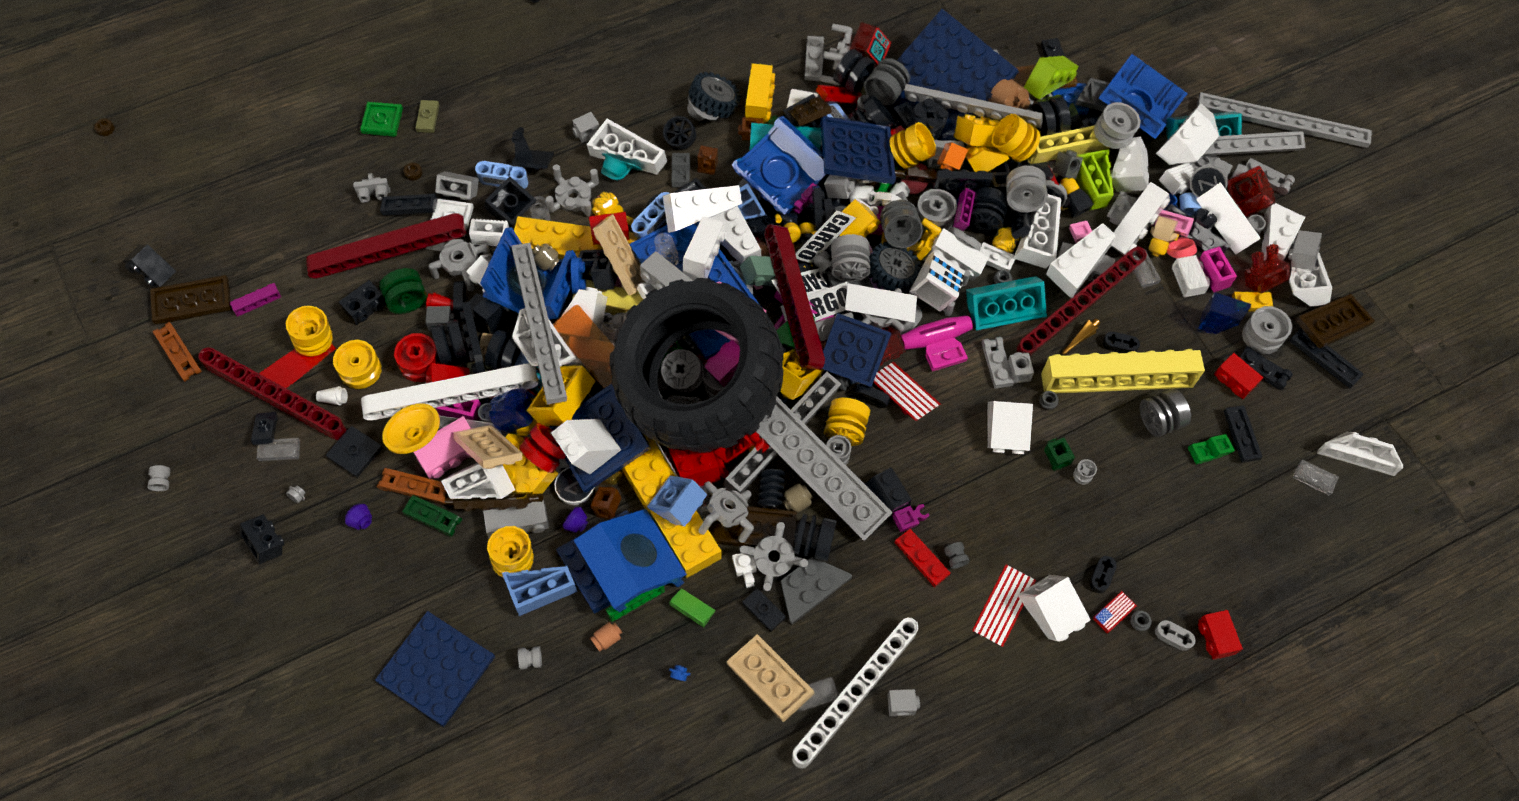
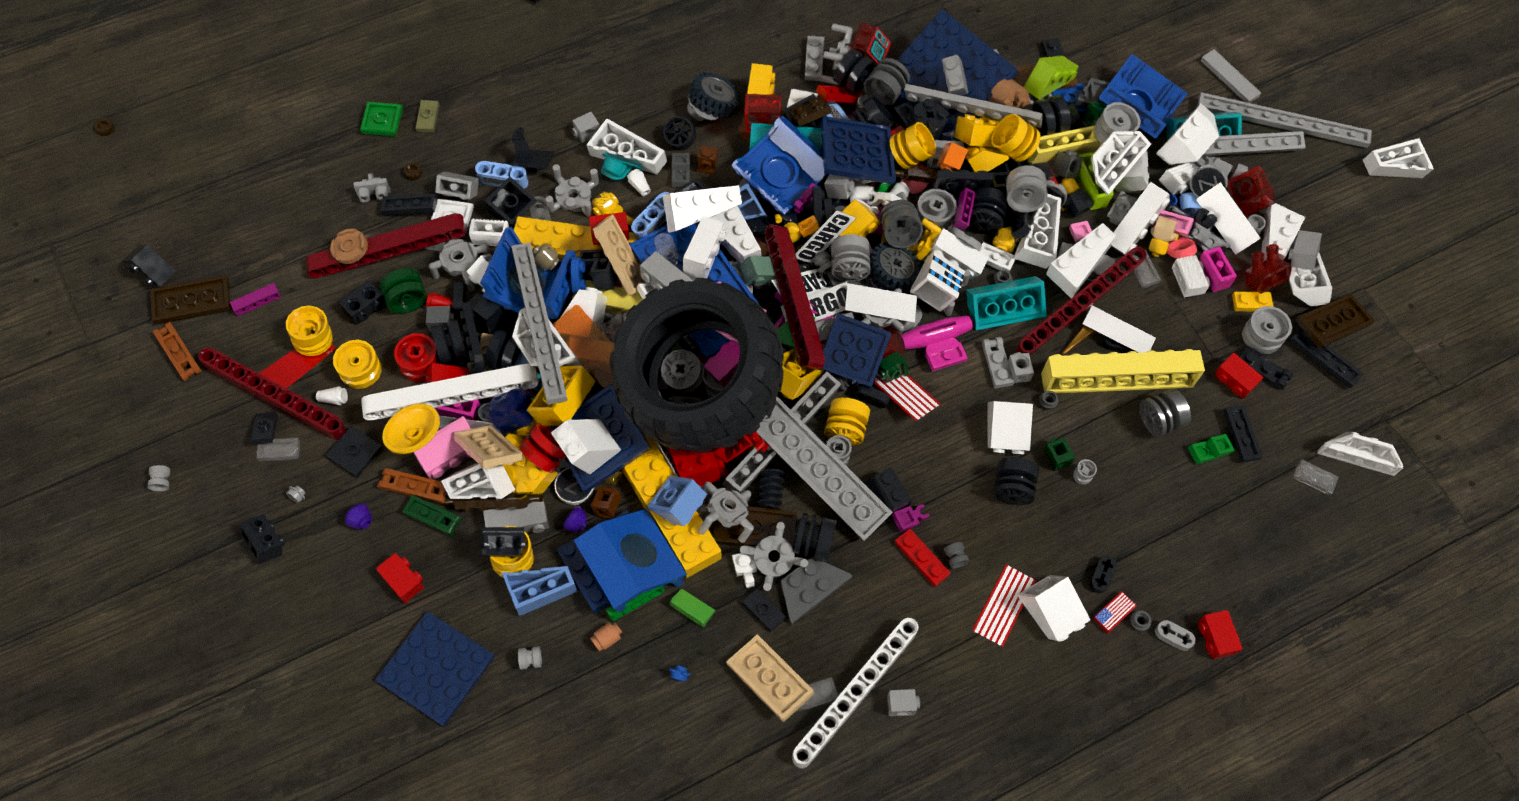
dark tan head [783,484,813,513] -> none
clear blue slope [1198,292,1251,334] -> none
light grey plate [1246,158,1295,195] -> none
none -> medium nougat tile [330,229,368,264]
none -> red brick [376,553,424,604]
none -> black hinge [478,527,525,557]
none -> white cone [627,169,651,196]
none -> clear red slope [744,94,781,133]
none -> light orange plate [798,215,820,237]
none -> dark green brick [877,351,908,383]
none -> light grey brick [942,55,969,96]
none -> black wheel [993,457,1039,505]
none -> dark green brick [1083,101,1108,127]
none -> white sticker [1083,306,1156,353]
none -> white wedge [1091,131,1151,195]
none -> light grey tile [1200,49,1261,103]
none -> white wedge [1363,138,1434,178]

